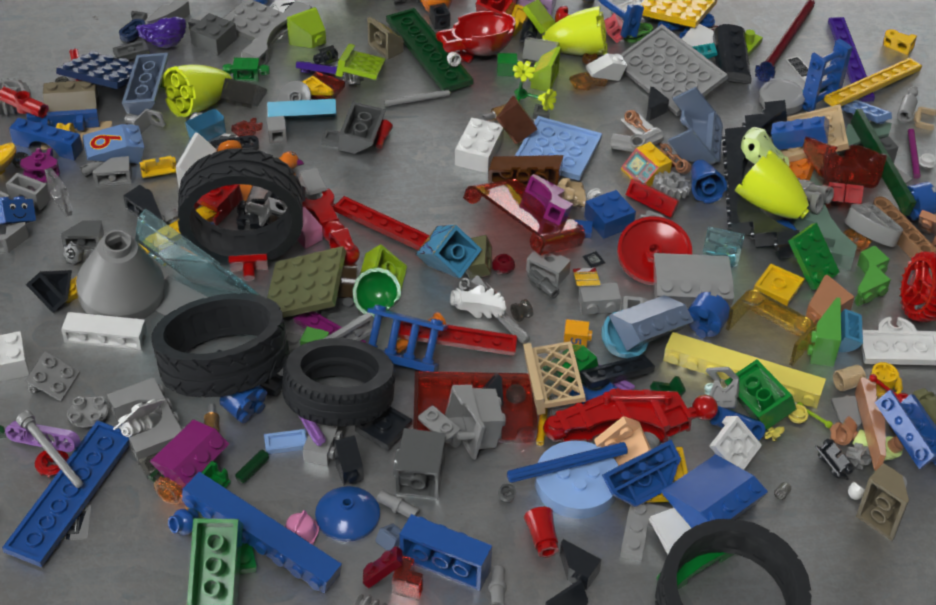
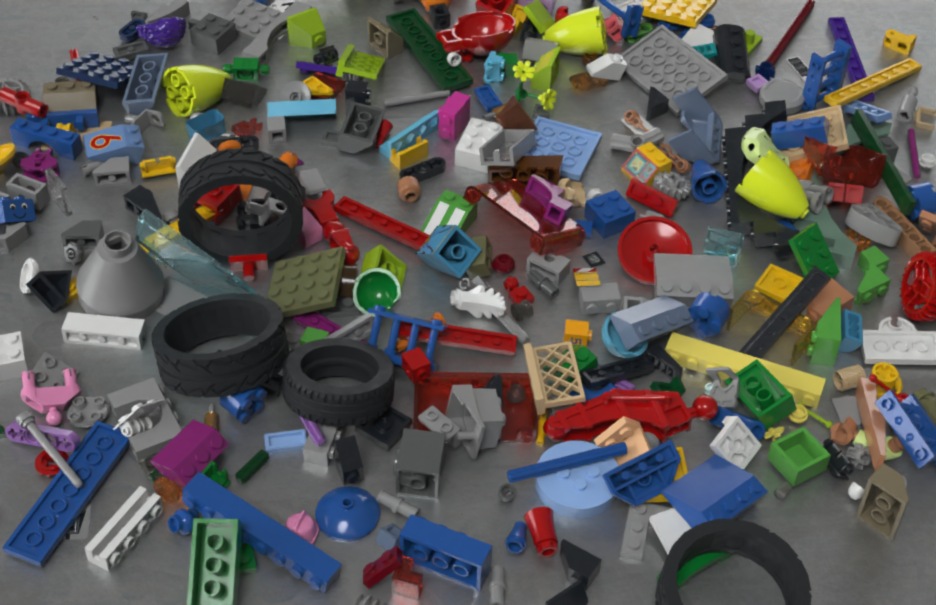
none -> white hair [20,258,41,294]
none -> bright pink connector [20,368,82,426]
none -> white brick [85,486,163,572]
none -> black brick [345,80,372,116]
none -> medium azure fence [379,110,439,158]
none -> yellow hinge [390,136,428,170]
none -> nougat head [397,176,421,202]
none -> black beam [399,157,446,182]
none -> red brick [402,347,431,383]
none -> bright green slope [421,189,478,235]
none -> dark pink brick [438,91,470,142]
none -> blue plate [474,85,503,113]
none -> light grey door [479,129,536,166]
none -> medium azure piece [483,51,506,84]
none -> red plate [503,276,535,309]
none -> blue cone [505,521,527,554]
none -> black slope [645,344,683,379]
none -> black plate [739,266,831,359]
none -> lavender plate [745,74,768,94]
none -> bright green piece [767,427,831,487]

